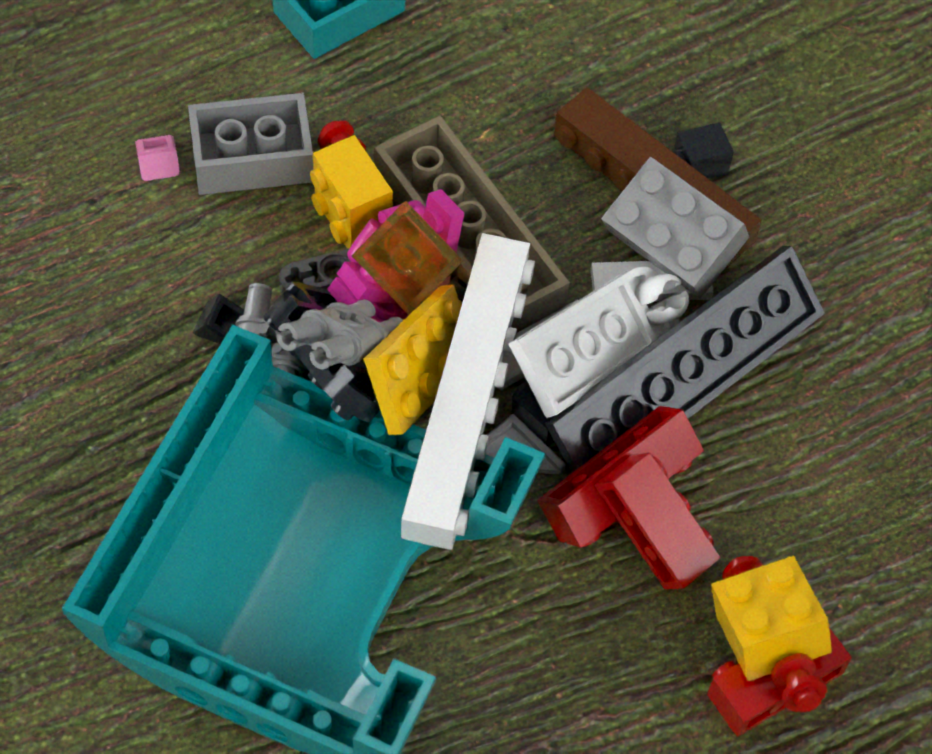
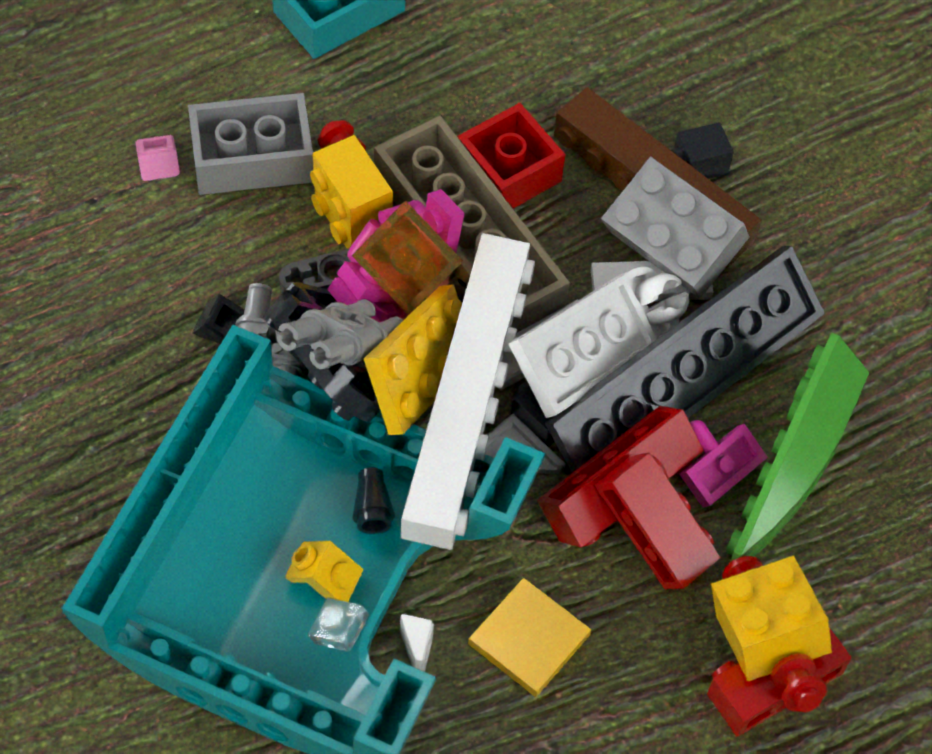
none -> yellow bracket [285,541,364,606]
none -> clear plate [307,598,369,652]
none -> black cone [352,467,395,534]
none -> white slope [400,614,434,672]
none -> red brick [457,103,565,209]
none -> yellow tile [468,578,591,697]
none -> dark pink plate [679,420,768,507]
none -> bright green wedge [725,332,870,562]

